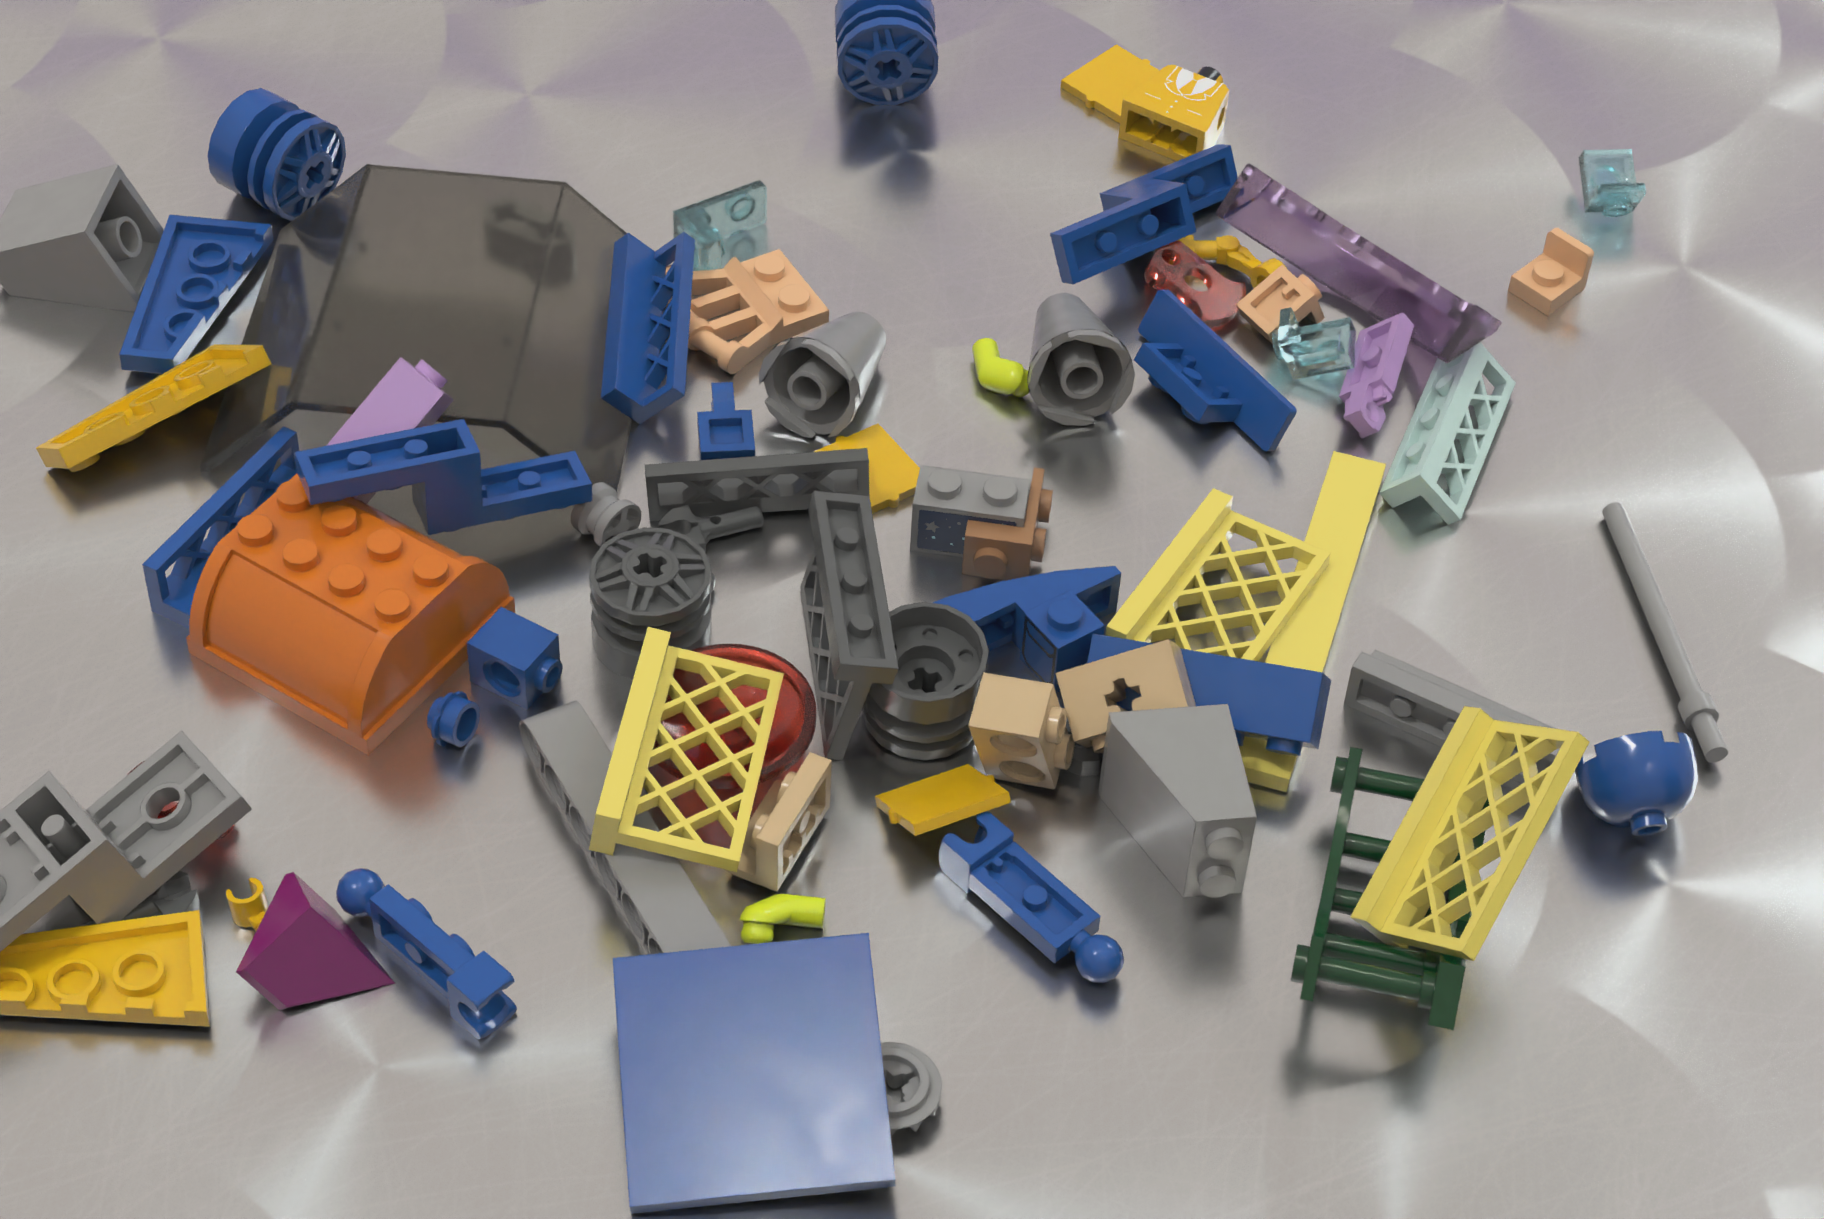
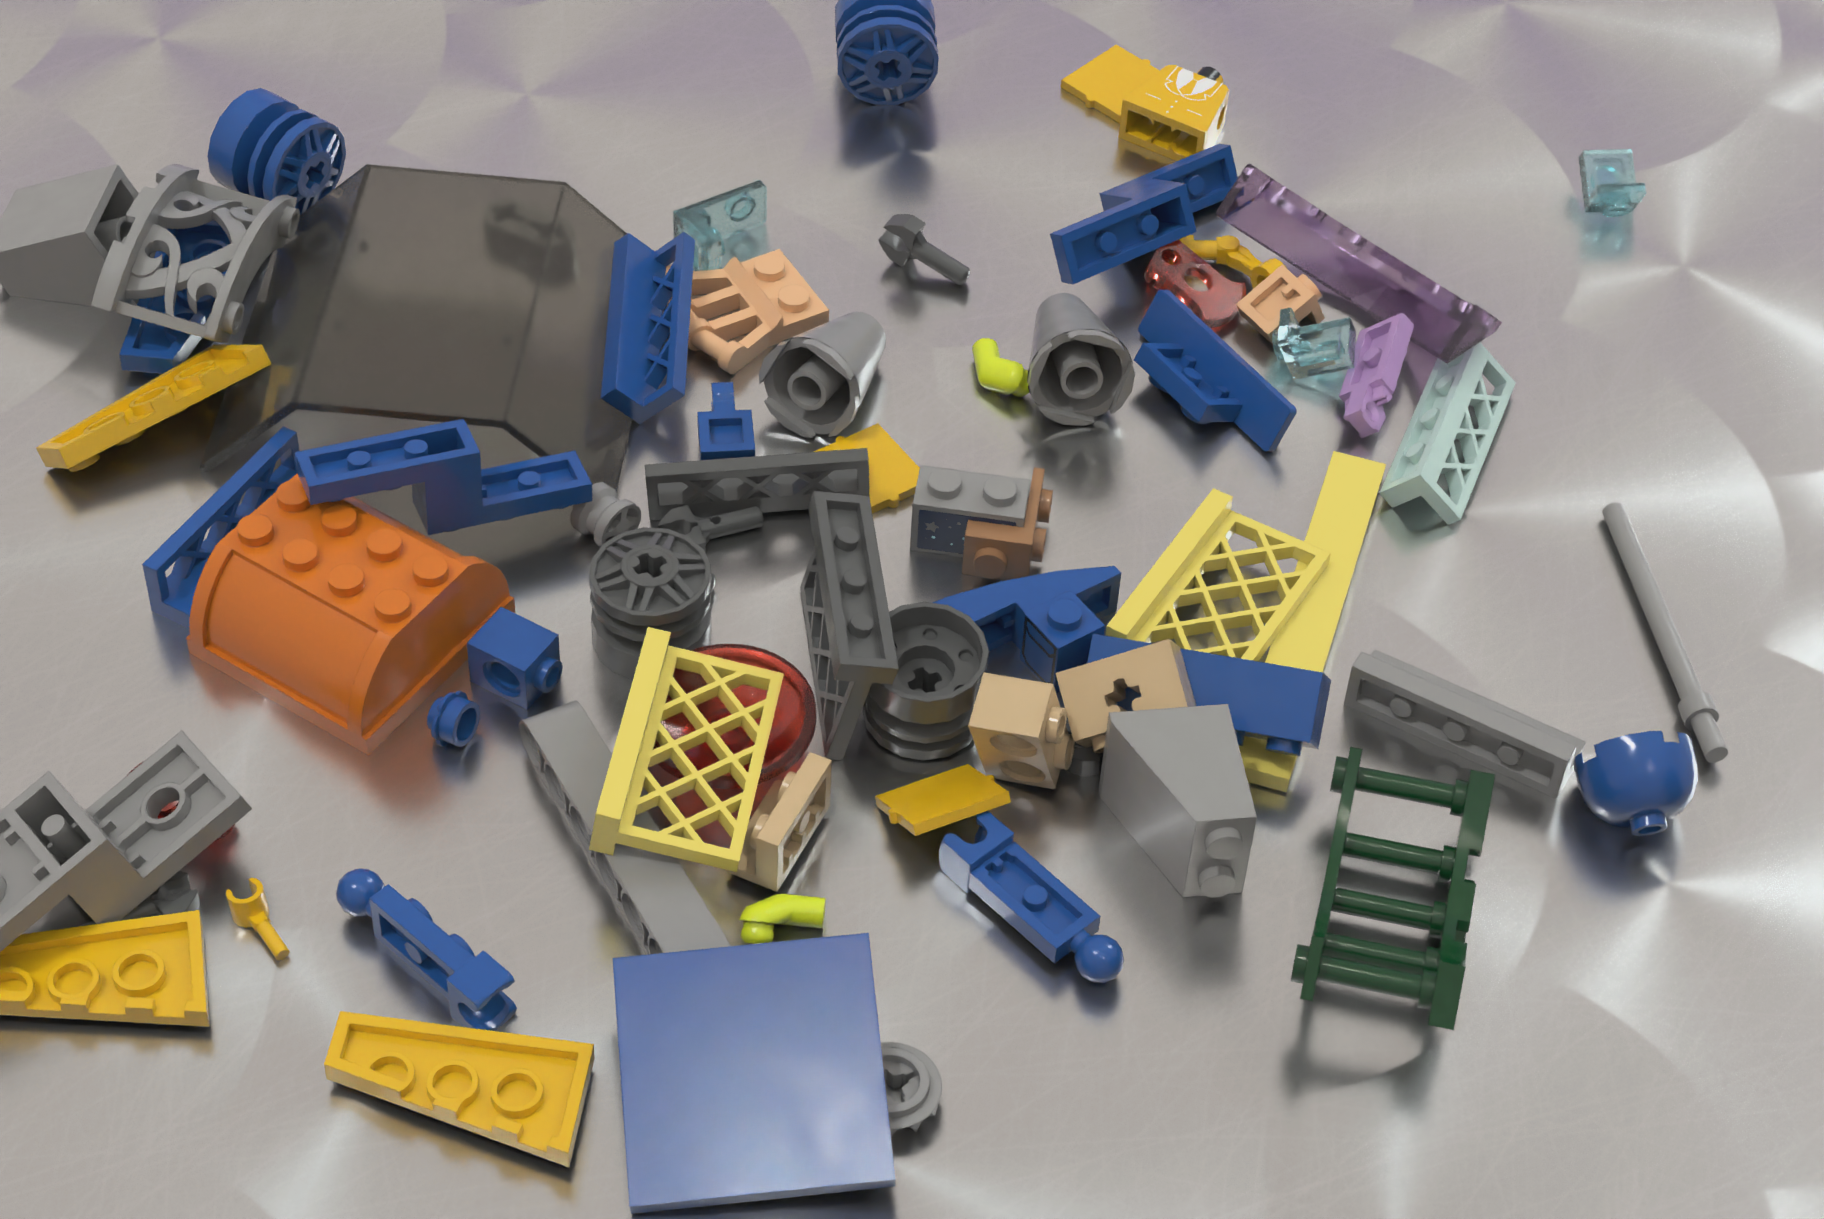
magenta slope [236,872,396,1010] -> none
lavender brick [326,357,454,503] -> none
light yellow fence [1350,706,1590,961] -> none
light nougat bracket [1508,227,1594,316] -> none
none -> light grey fence [91,164,300,343]
none -> yellow wing [324,1011,595,1167]
none -> dark grey bar [878,214,970,285]

